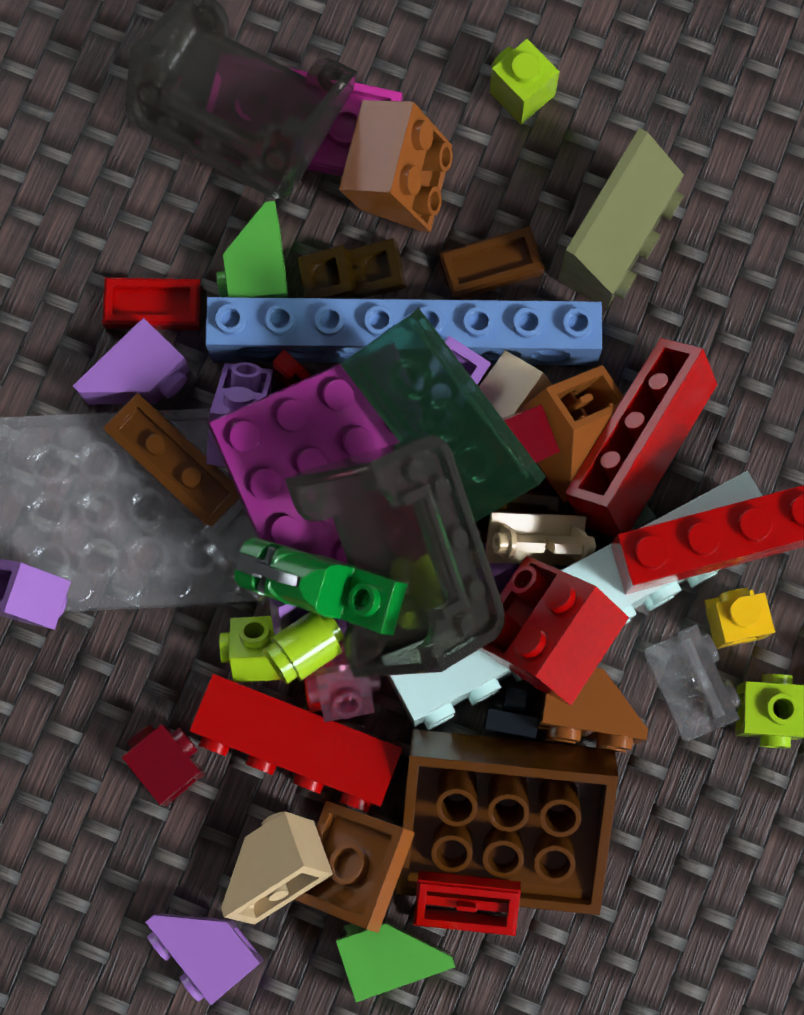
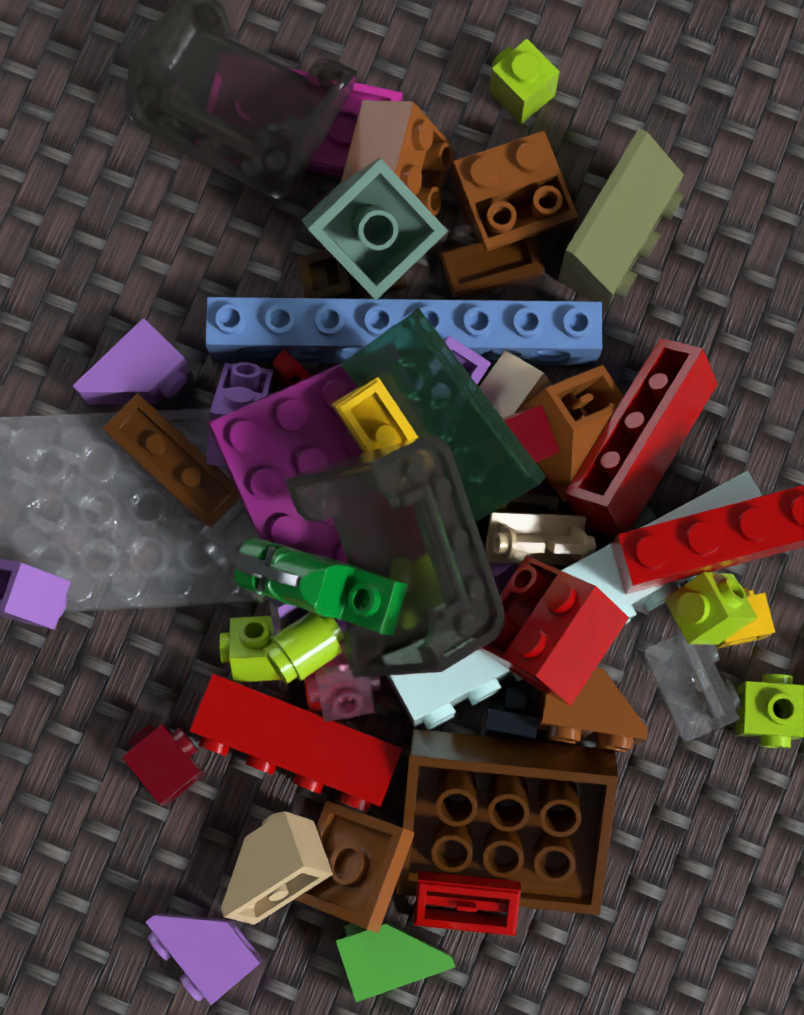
red tile [102,278,202,330] -> none
bright green slope [216,201,289,298] -> none
none -> sand green slope [302,157,448,300]
none -> yellow slope [331,377,436,493]
none -> dark orange slope [452,130,579,252]
none -> lime brick [664,572,758,645]

